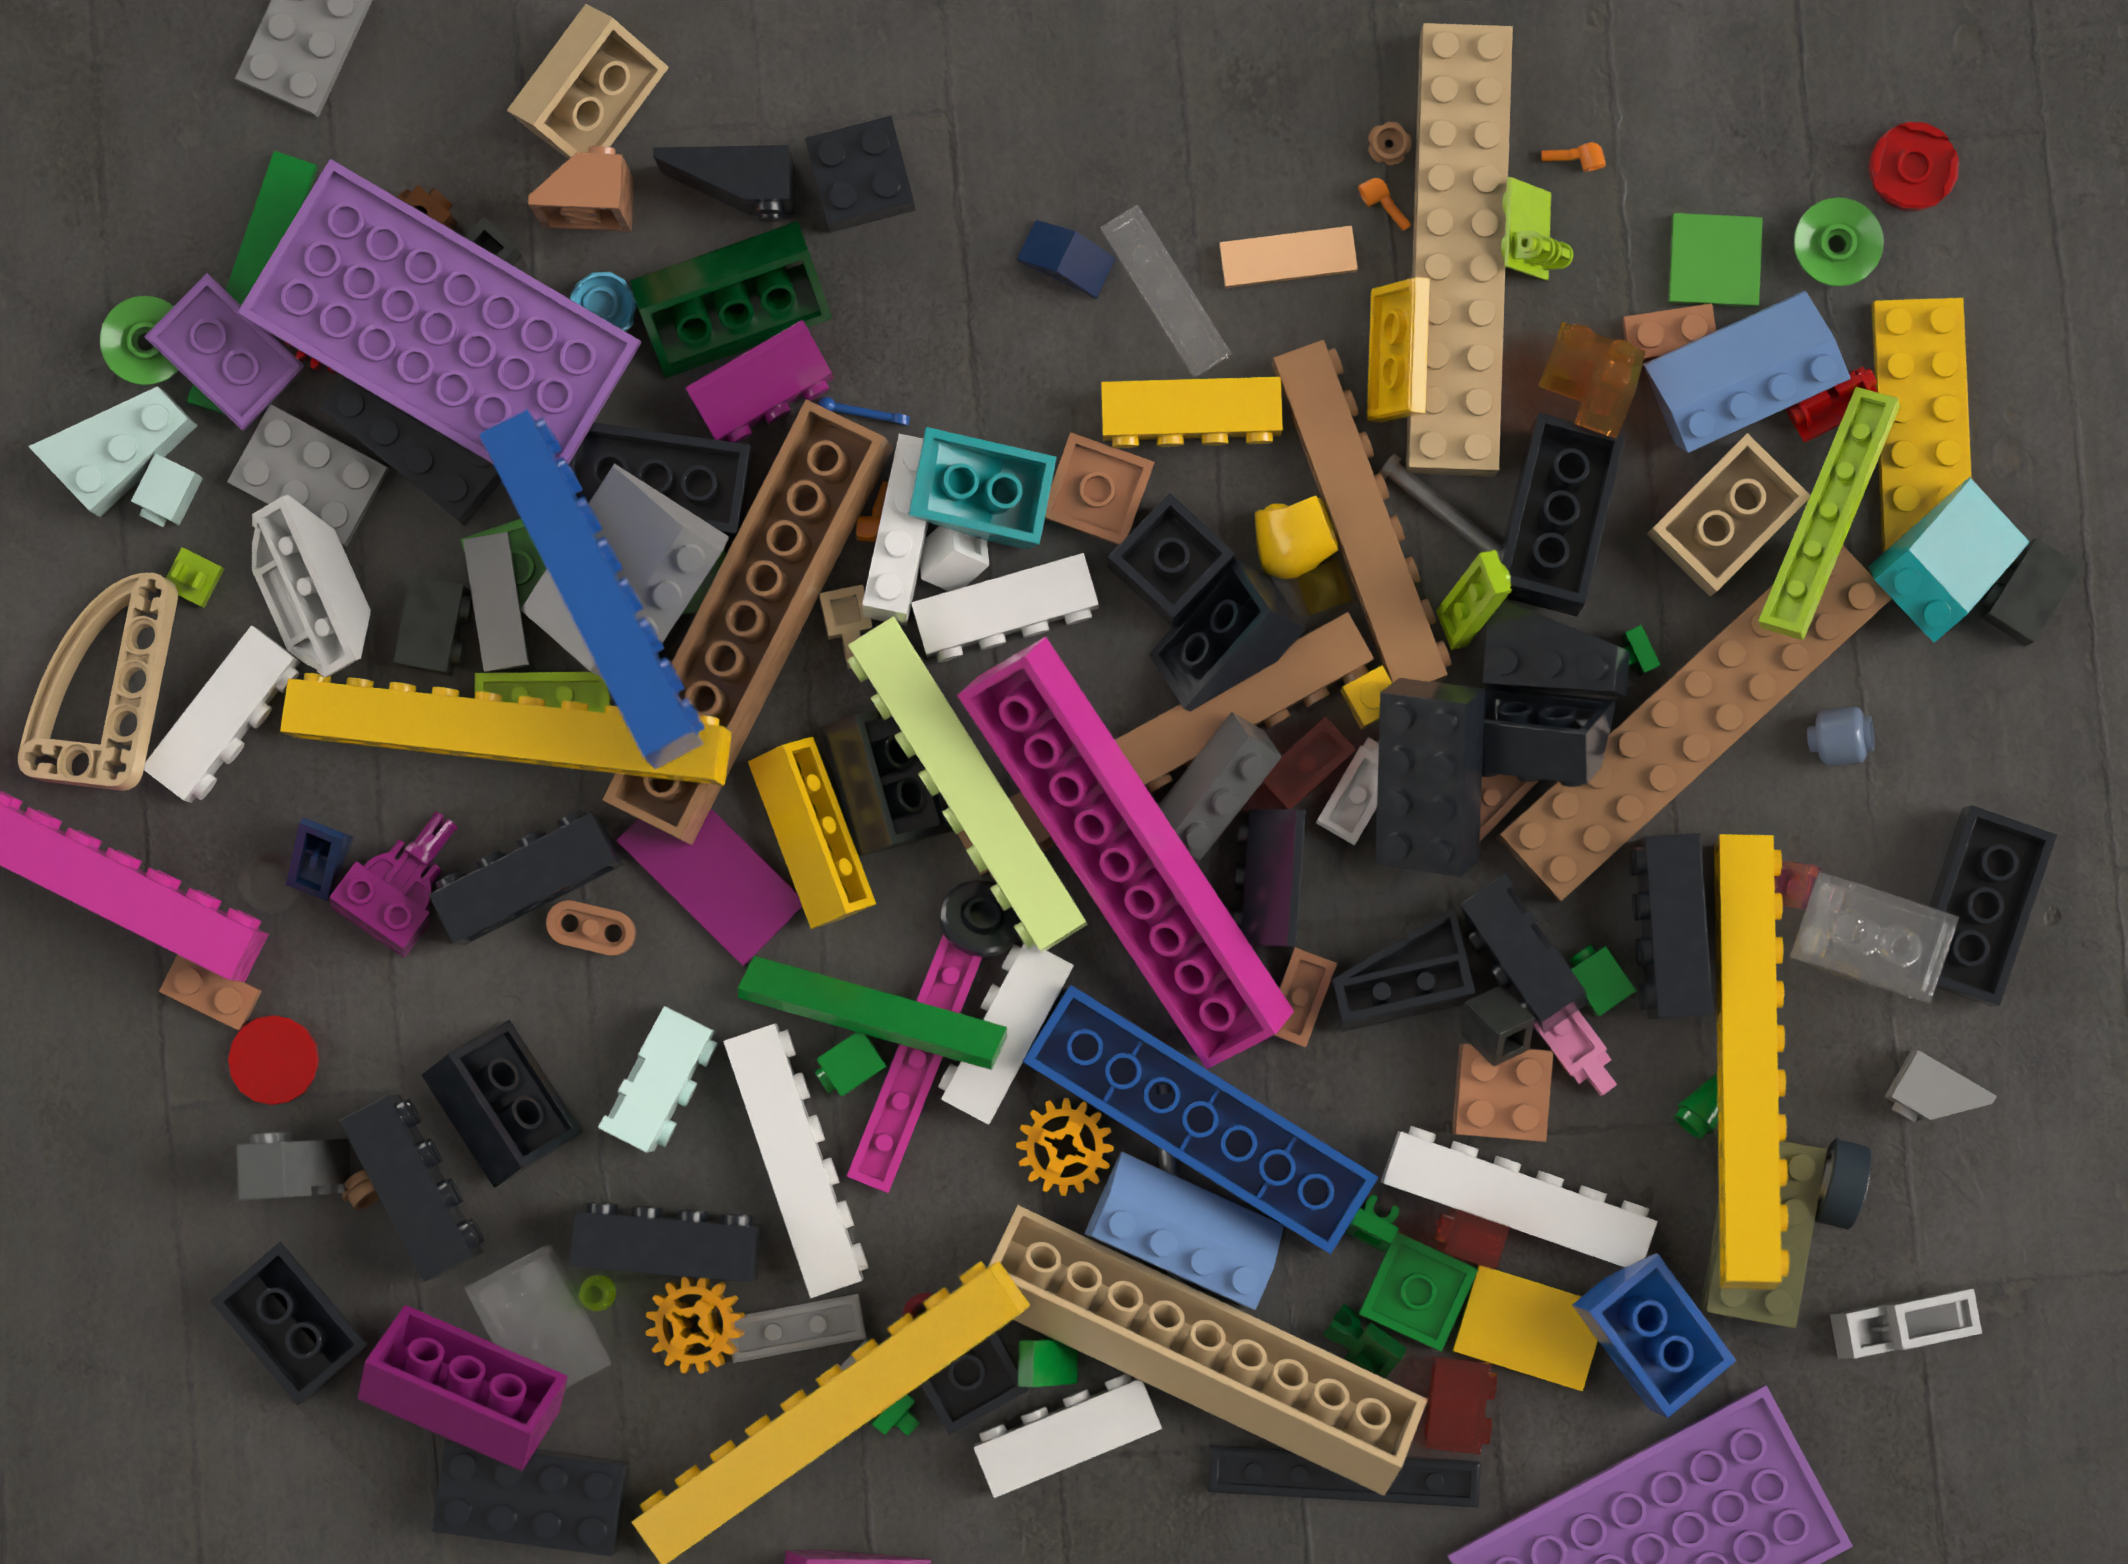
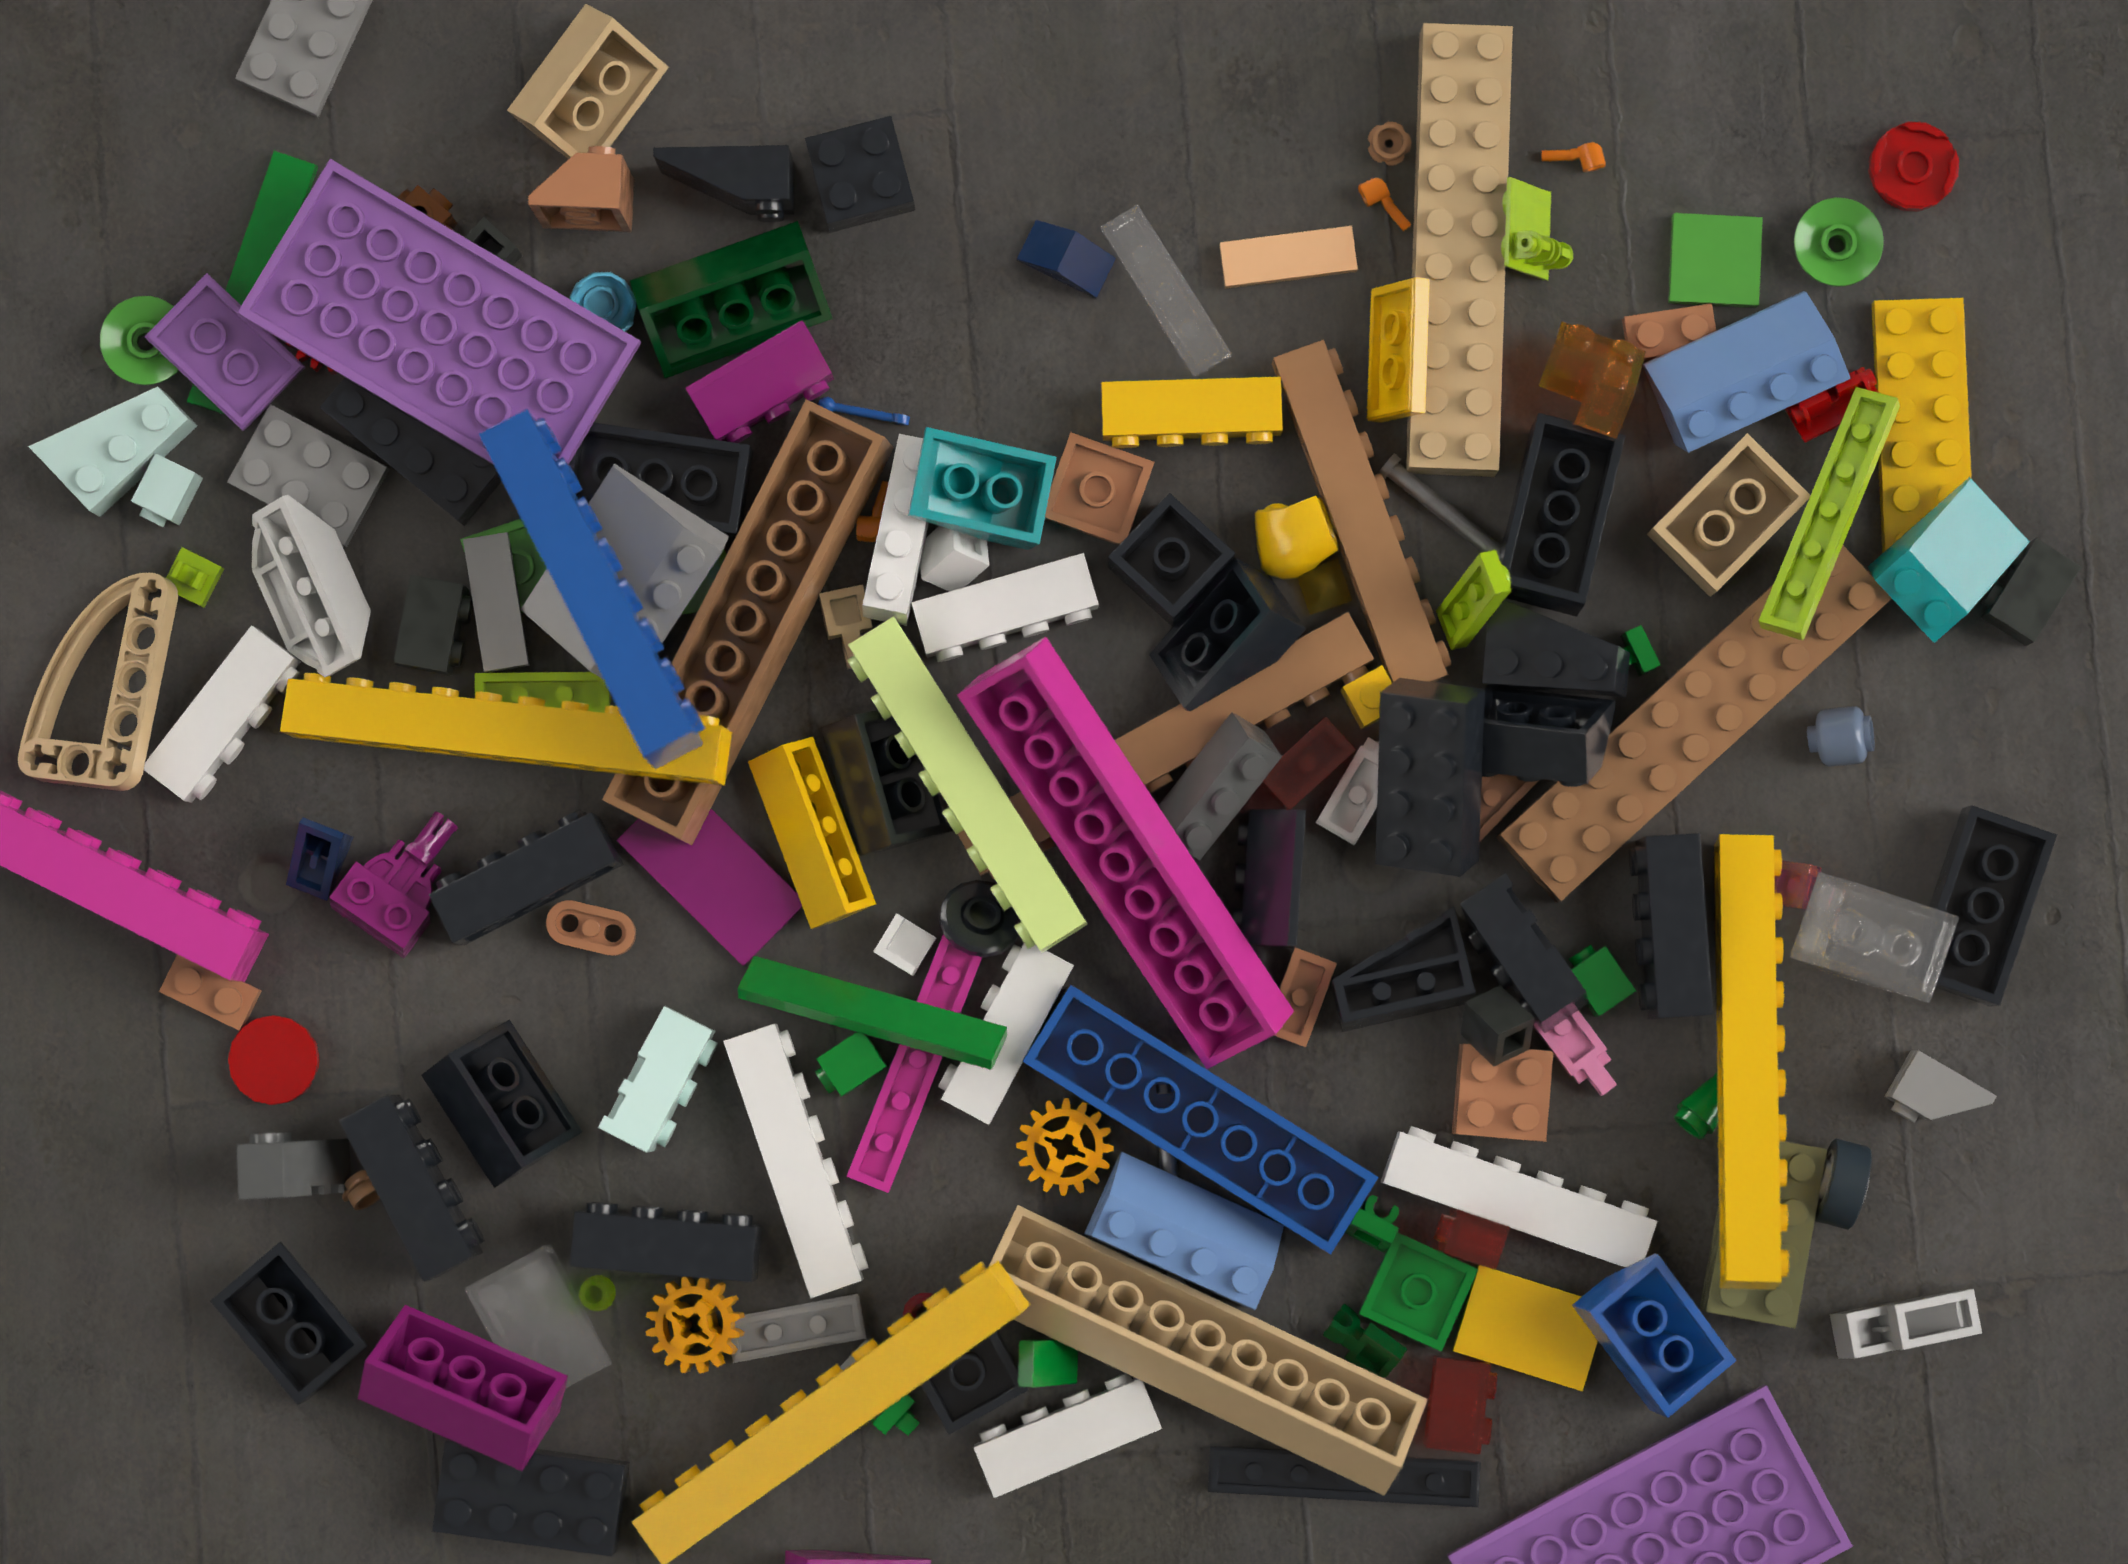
none -> white panel [873,914,936,976]

